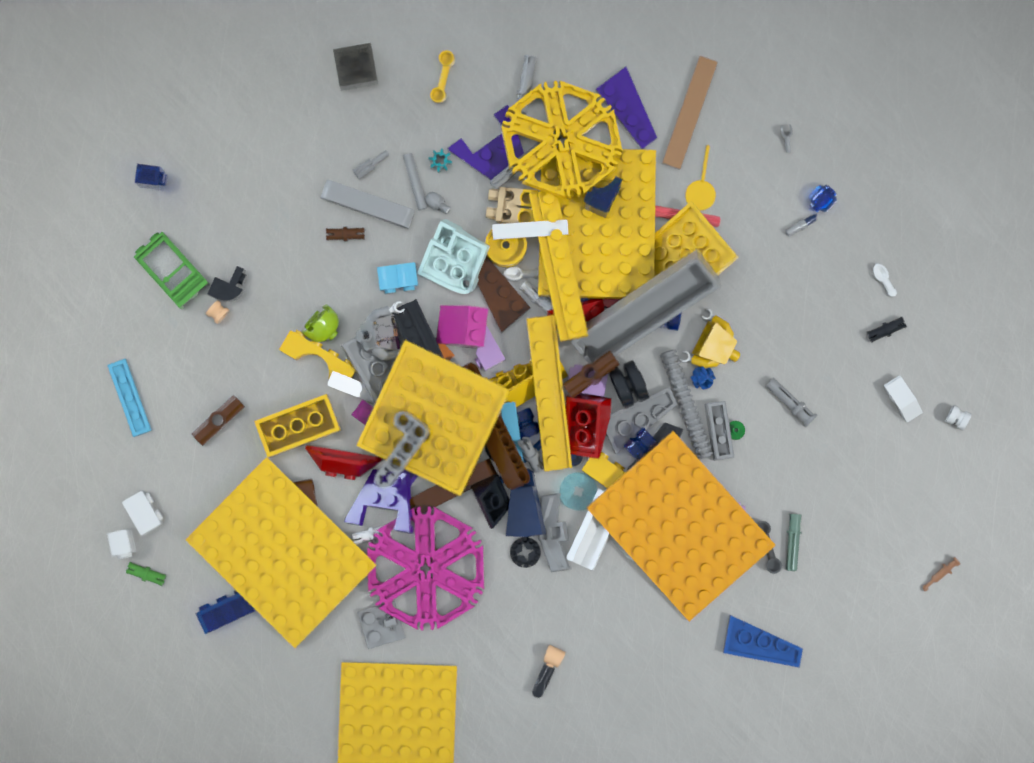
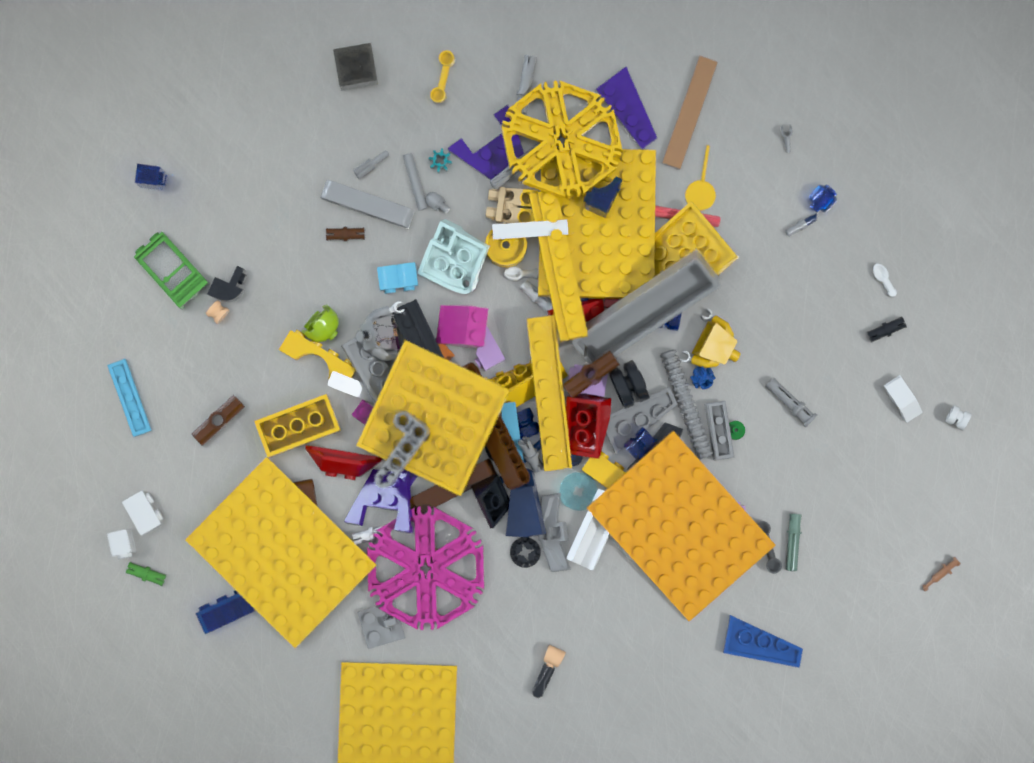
reddish brown wing [477,256,531,333] -> none

